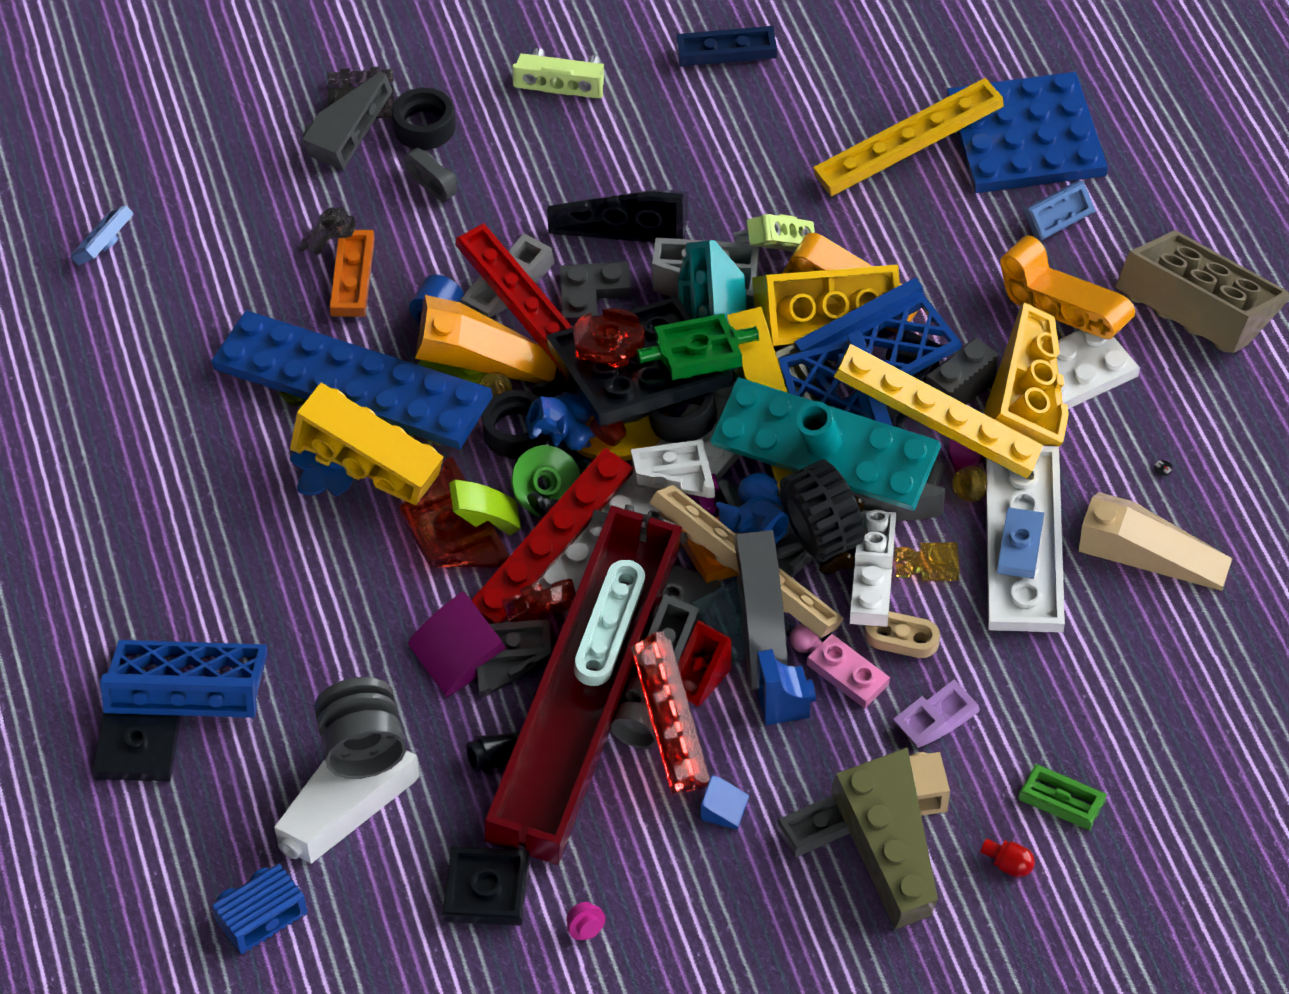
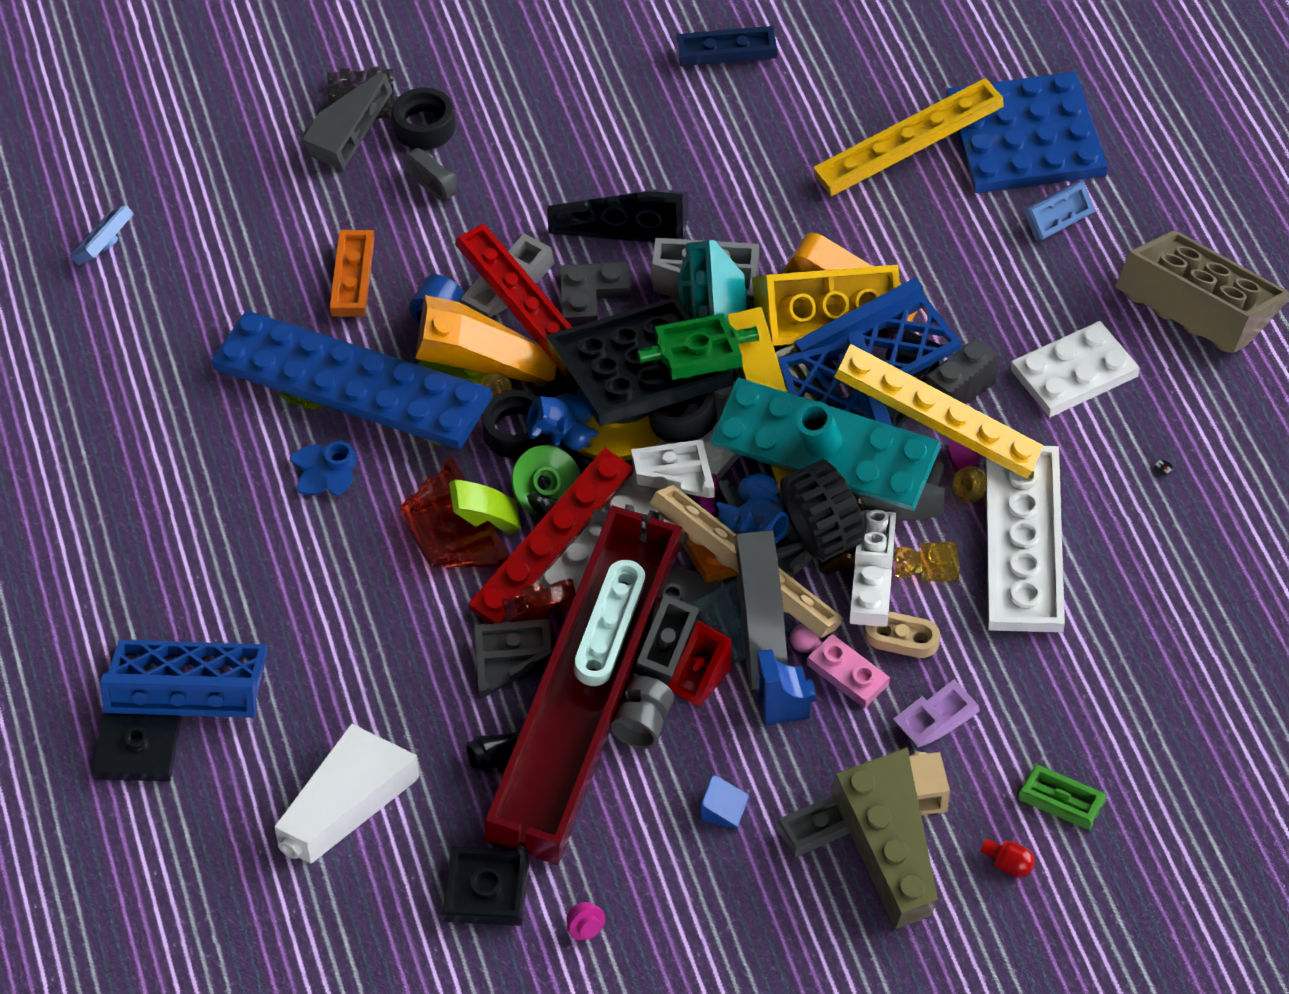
blue brick [211,863,307,954] -> none
yellow wedge [290,383,444,505] -> none
clear smoke plate [299,207,356,255] -> none
dark grey wheel [313,677,406,779] -> none
magenta slope [407,591,506,698] -> none
yellowish green piece [513,48,604,98] -> none
clear red plate [573,308,645,368] -> none
clear red tile [590,418,626,446] -> none
clear red fence [631,631,710,794] -> none
yellowish green piece [733,214,815,252] -> none
yellow wedge [984,302,1069,447] -> none
medium blue plate [997,507,1044,579] -> none
light orange beam [1000,235,1135,339] -> none
tan wedge [1078,492,1232,591] -> none

